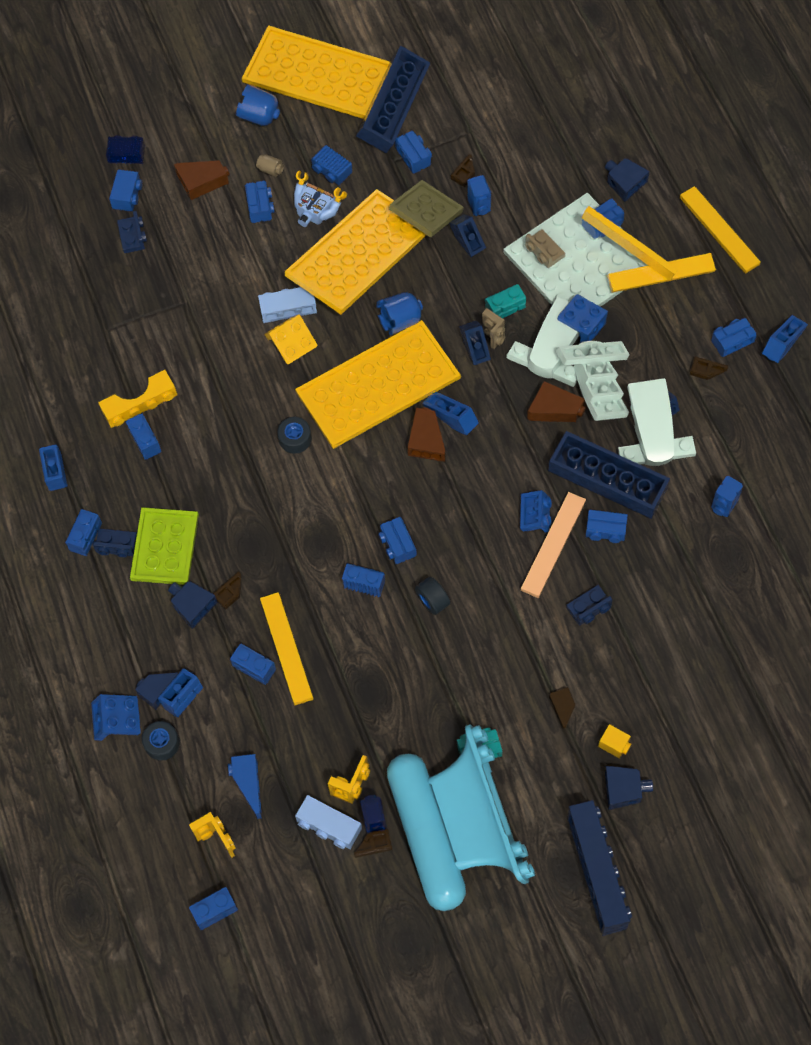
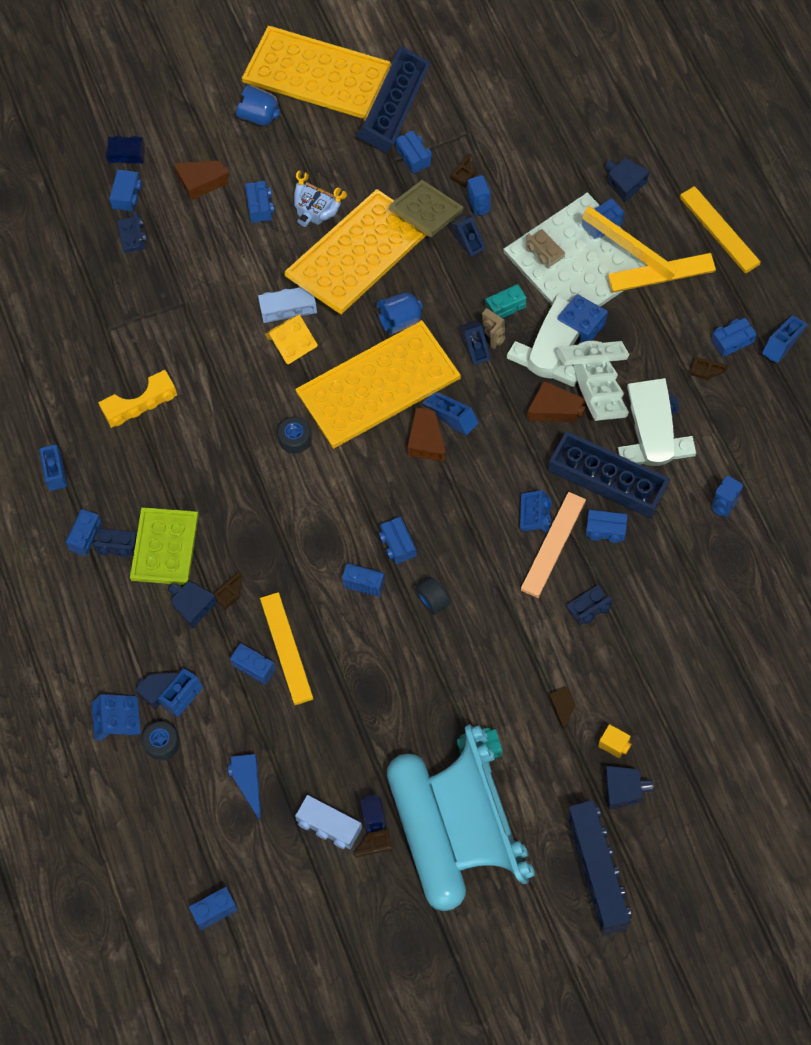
blue brick [126,413,161,459] -> none
yellow bracket [189,812,236,858] -> none
dark tan brick [256,154,284,177] -> none
blue brick [311,145,352,185] -> none
yellow bracket [328,755,370,804] -> none

